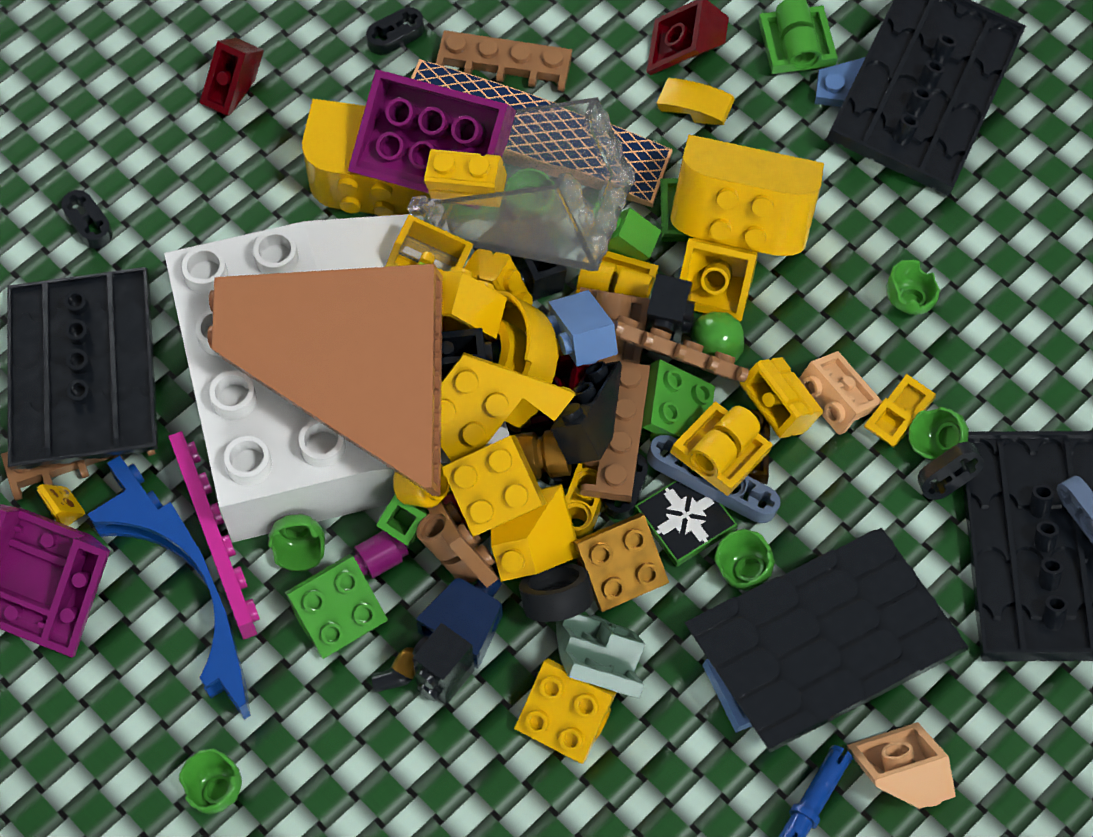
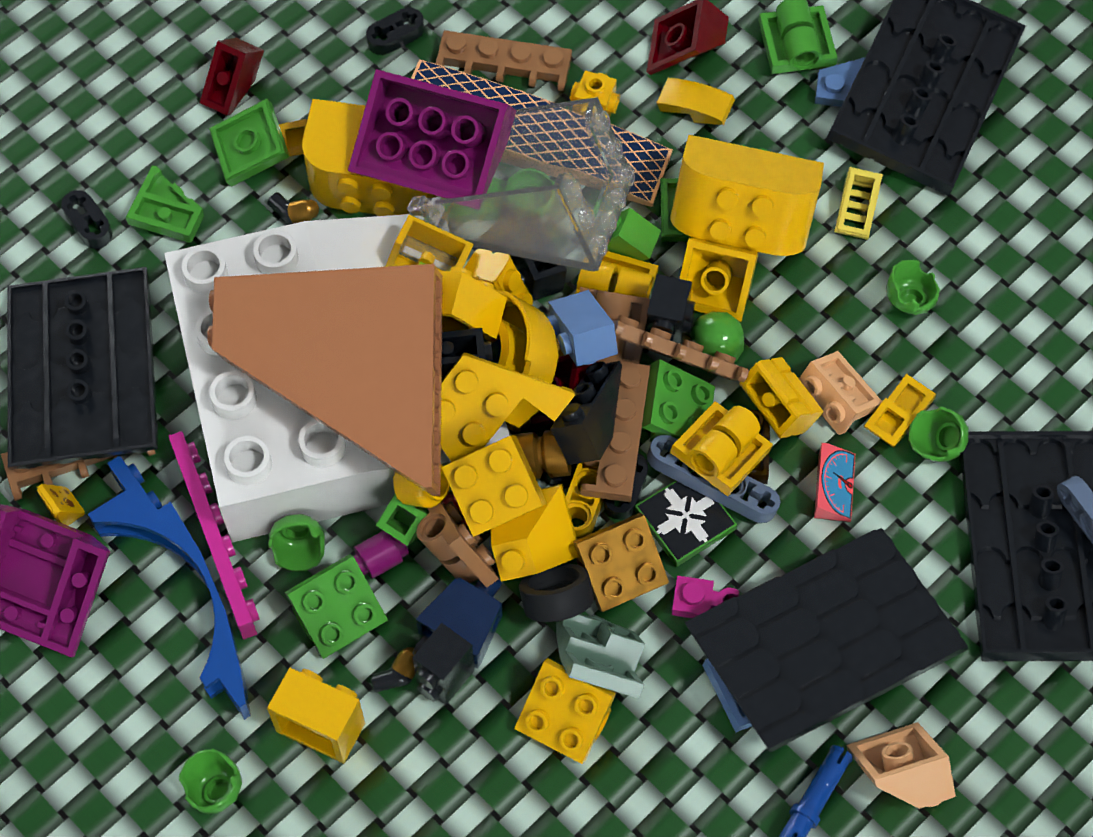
yellow brick [424,149,507,205] -> none
bright green hair [715,529,775,591] -> none
black beam [918,442,984,500] -> none
none -> bright green wing [126,165,204,243]
none -> bright green tile [209,99,290,187]
none -> arm [267,192,319,224]
none -> yellow piece [267,667,365,764]
none -> yellow slope [279,119,307,157]
none -> yellow brick [570,70,620,122]
none -> dark pink plate [671,575,739,618]
none -> slope [814,443,855,522]
none -> light yellow slope [834,167,883,240]

